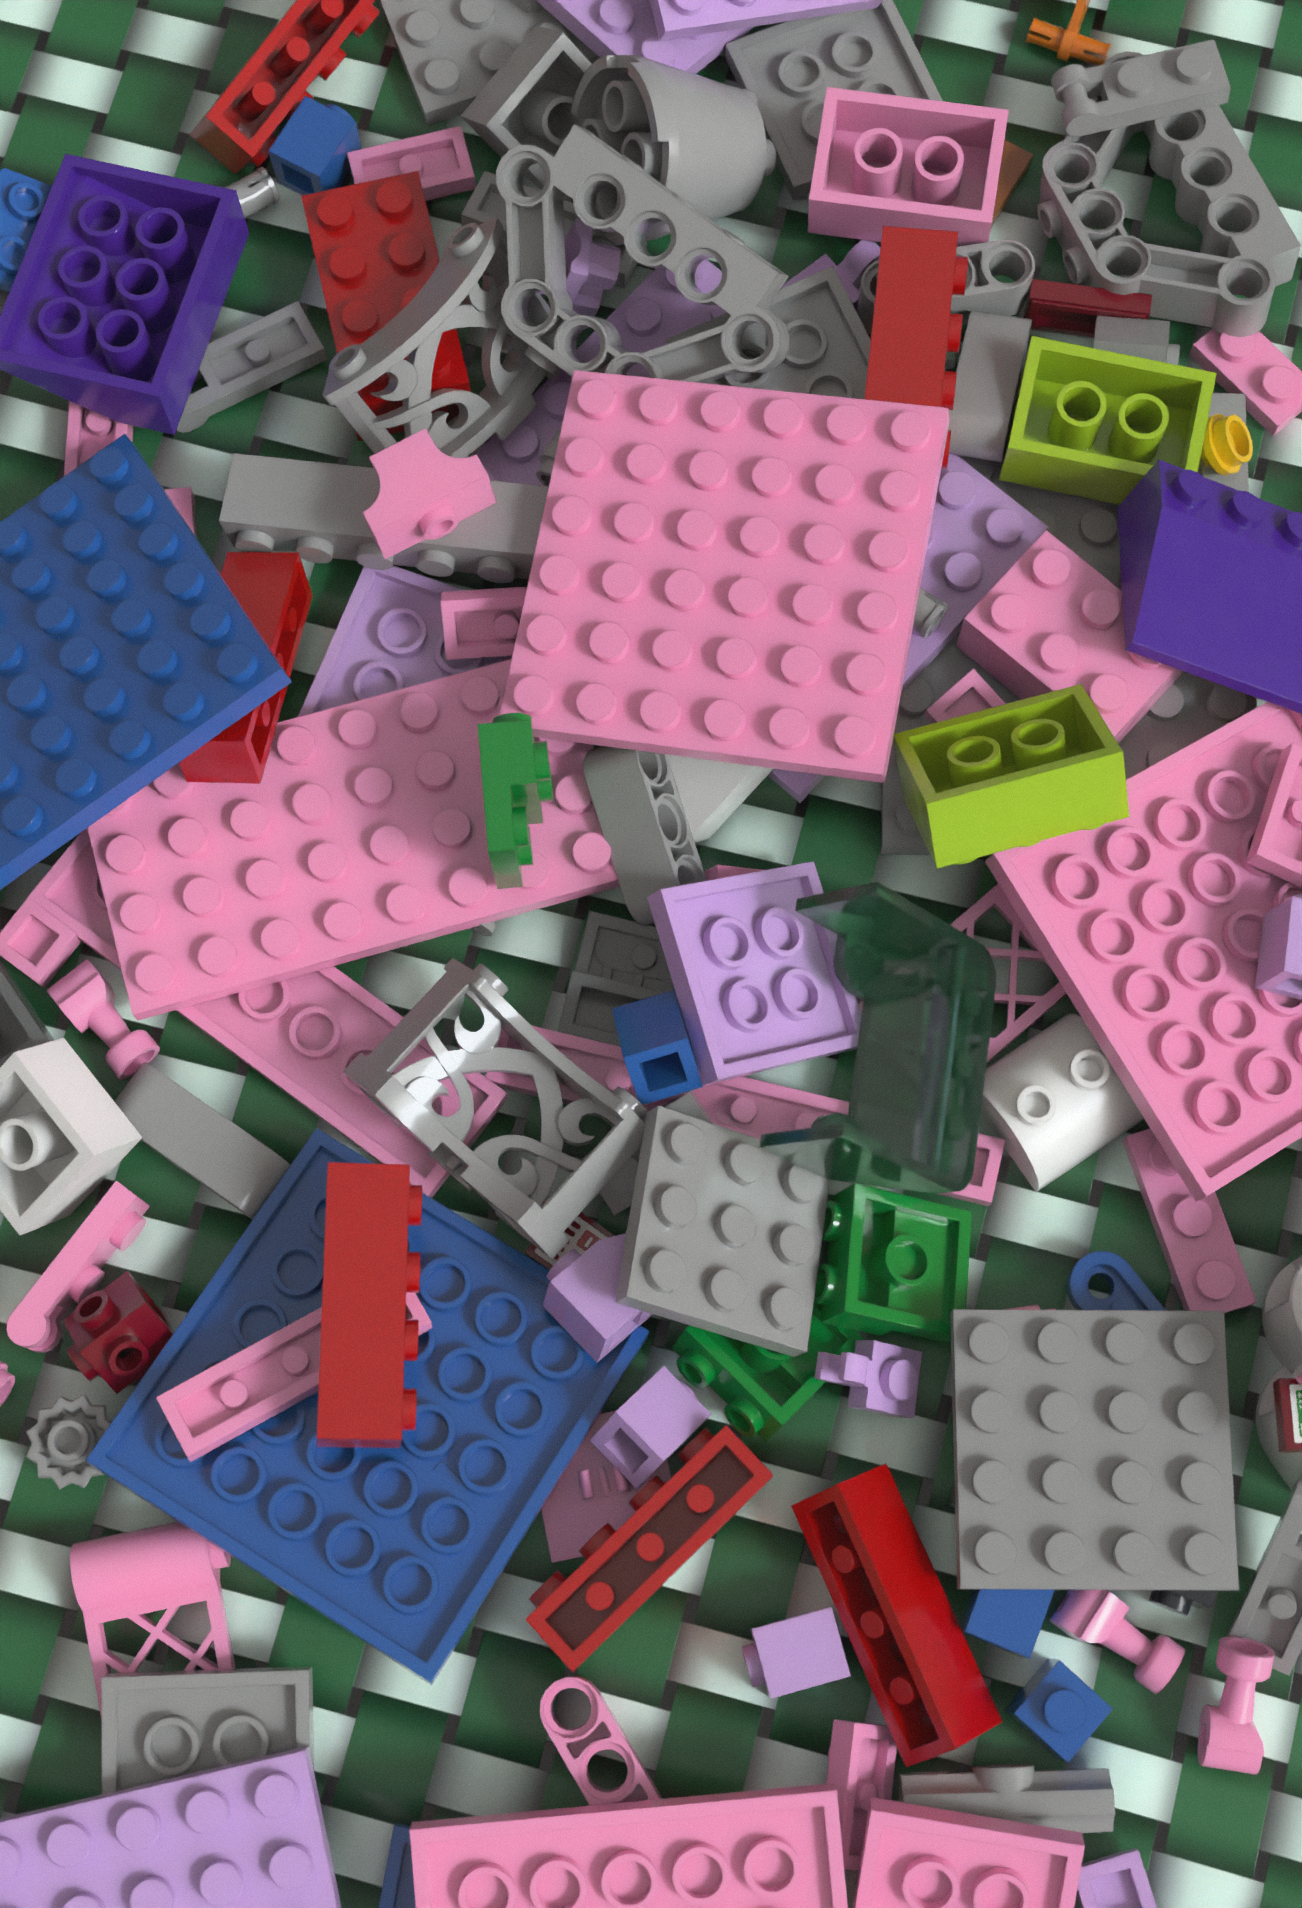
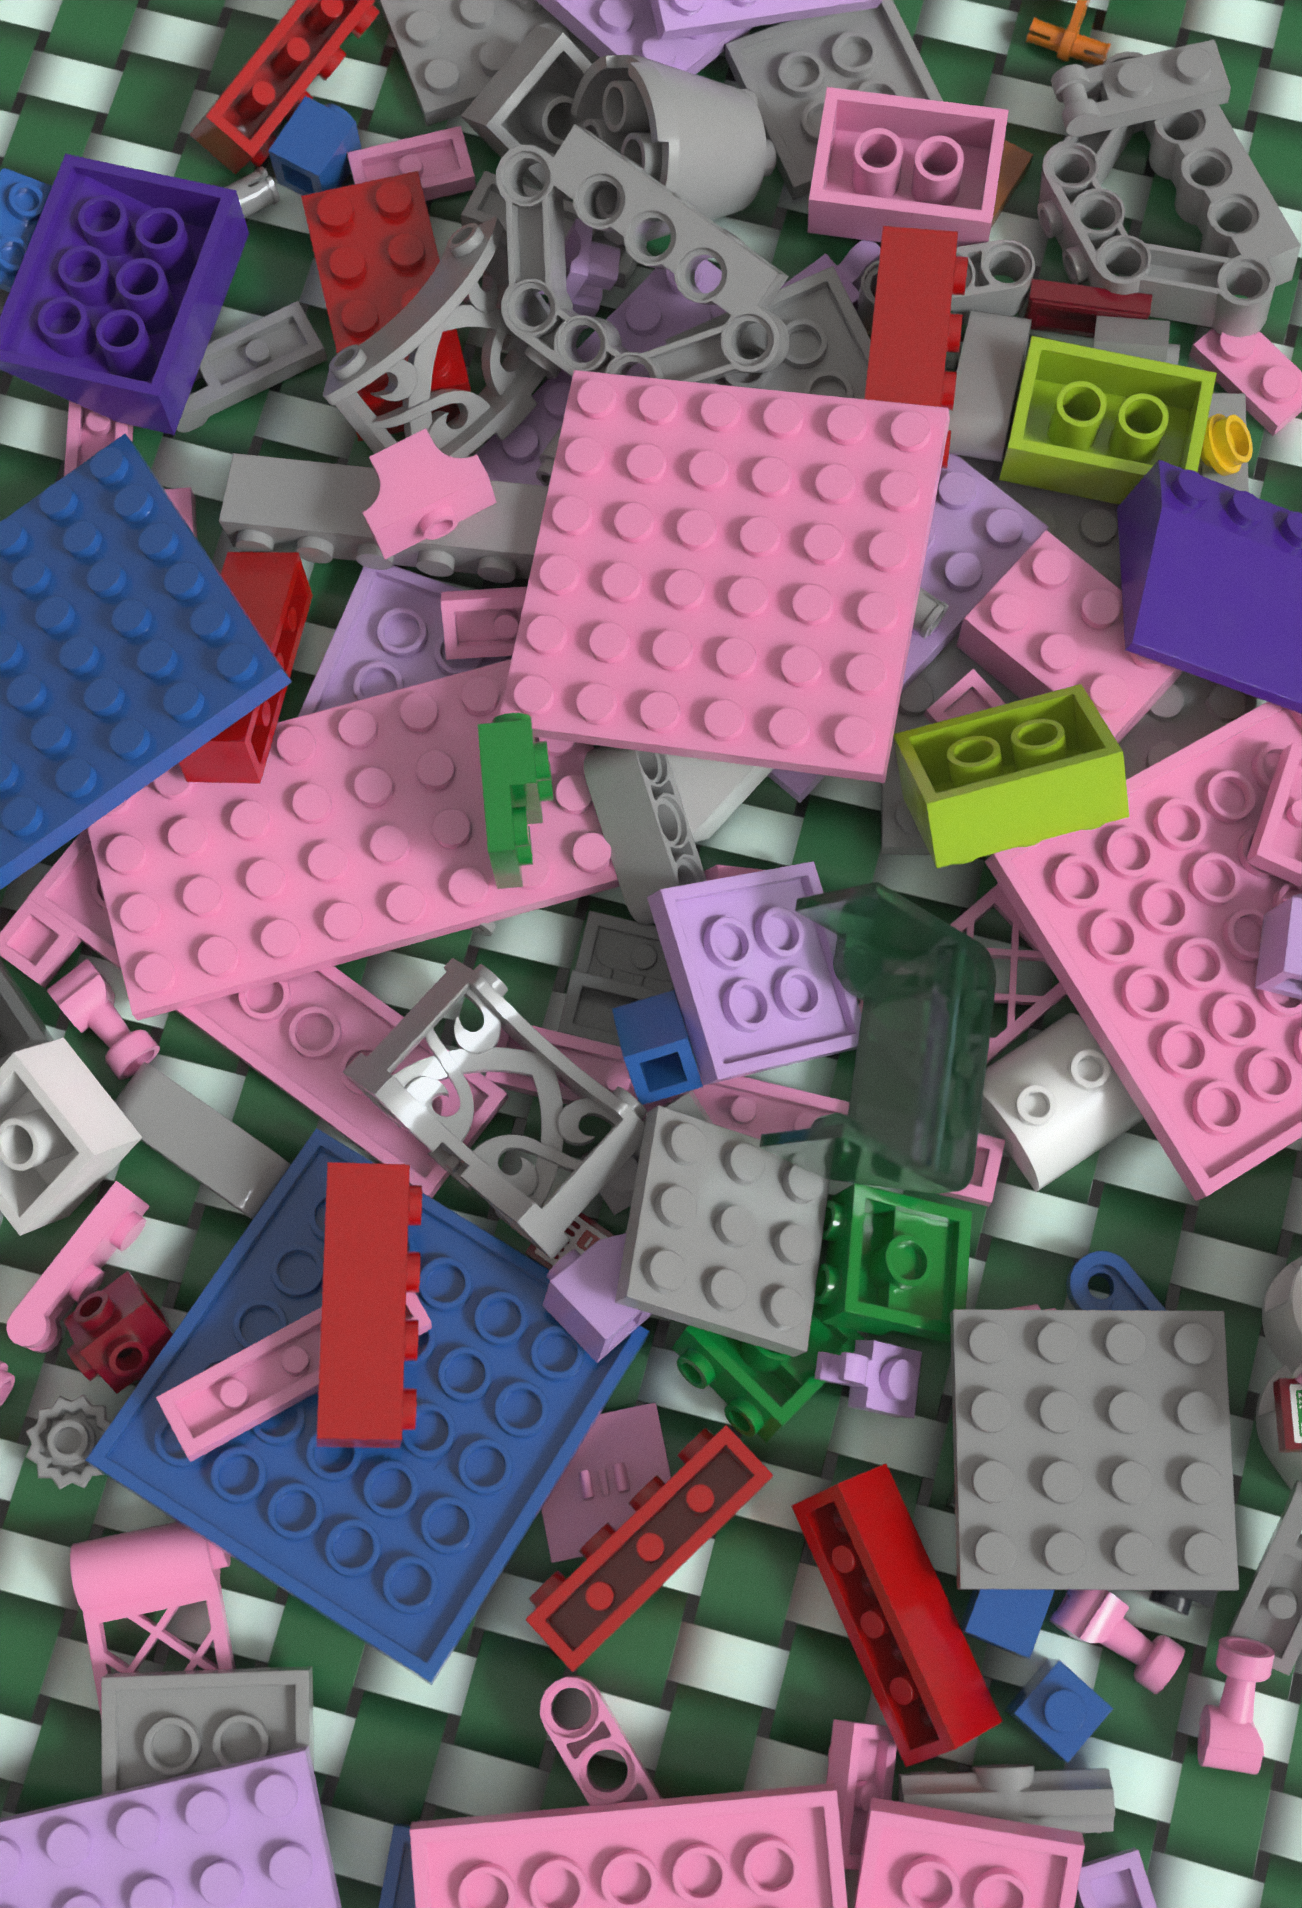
lavender brick [590,1366,711,1489] -> none
lavender brick [741,1607,851,1699] -> none
bright pink plate [1122,1129,1256,1314] -> none

